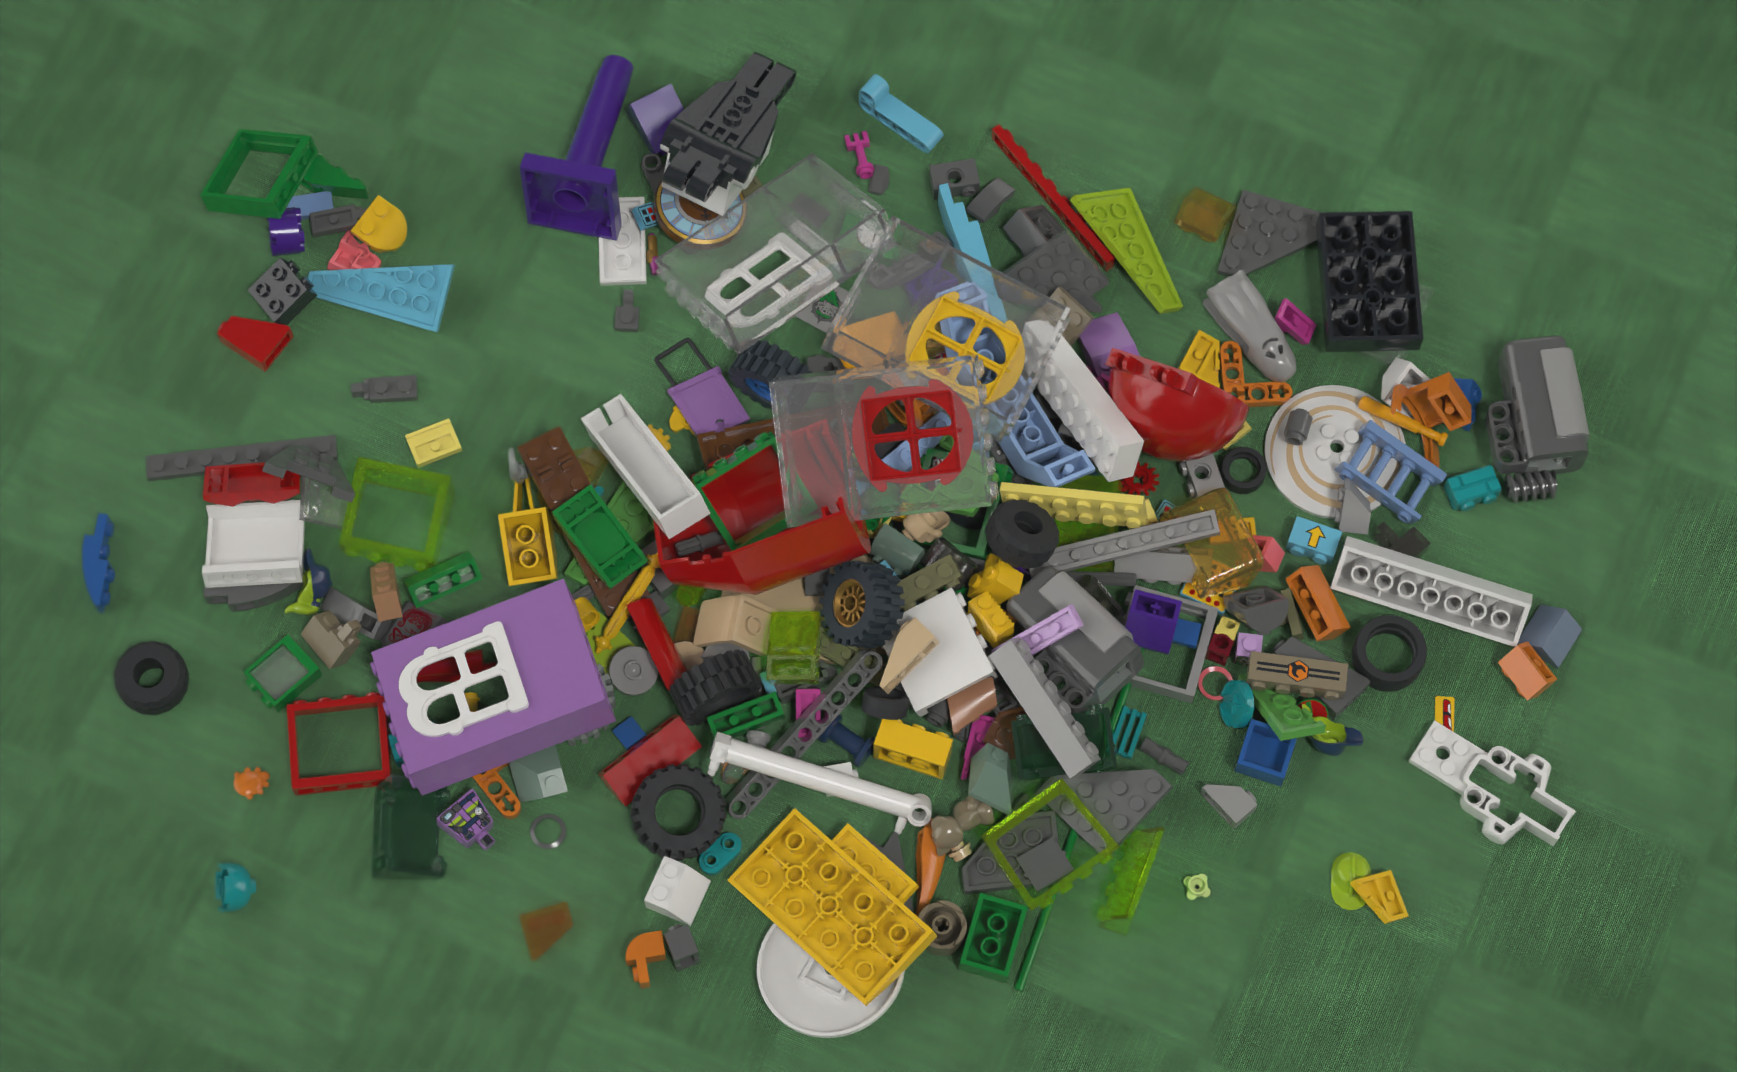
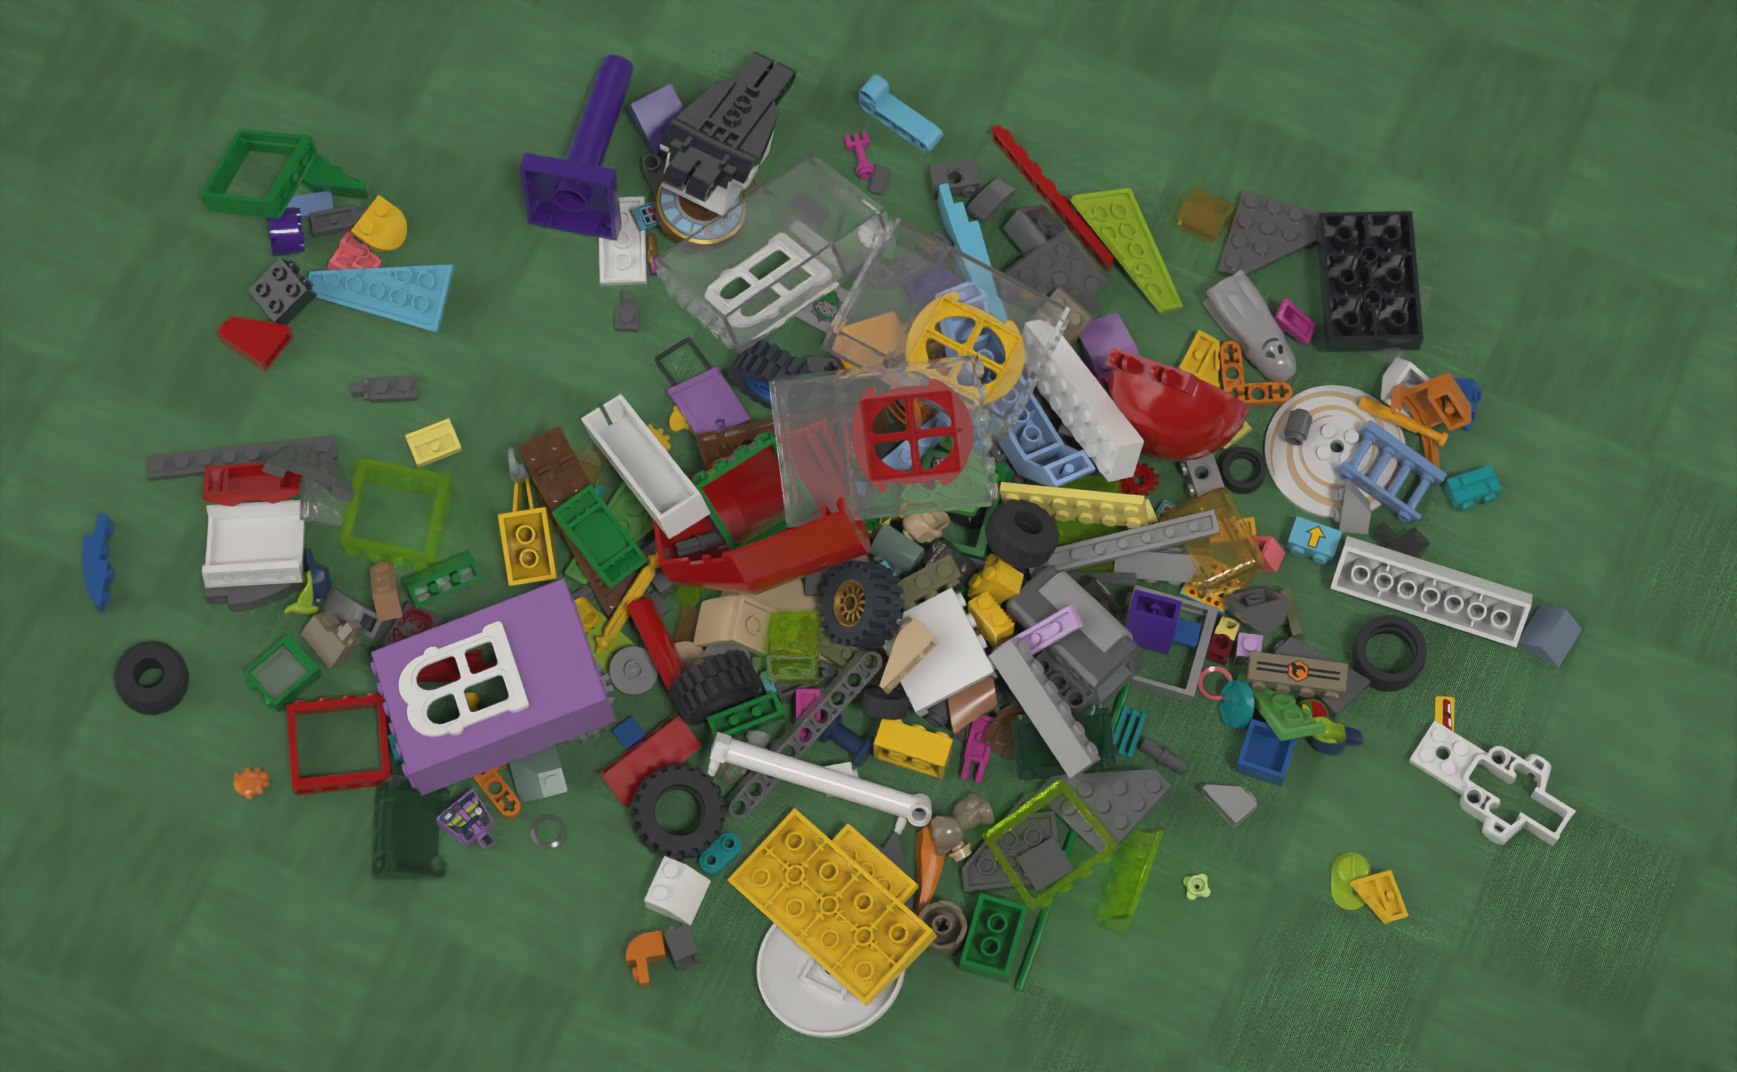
teal cylinder [215,863,256,913] -> none
clear orange wing [519,901,574,962] -> none
sand green slope [968,743,1014,815] -> none
orange brick [1285,565,1351,642] -> none
dark grey piece [1485,335,1590,477] -> none
orange brick [1498,641,1558,701] -> none
dark grey piece [1505,470,1557,503] -> none

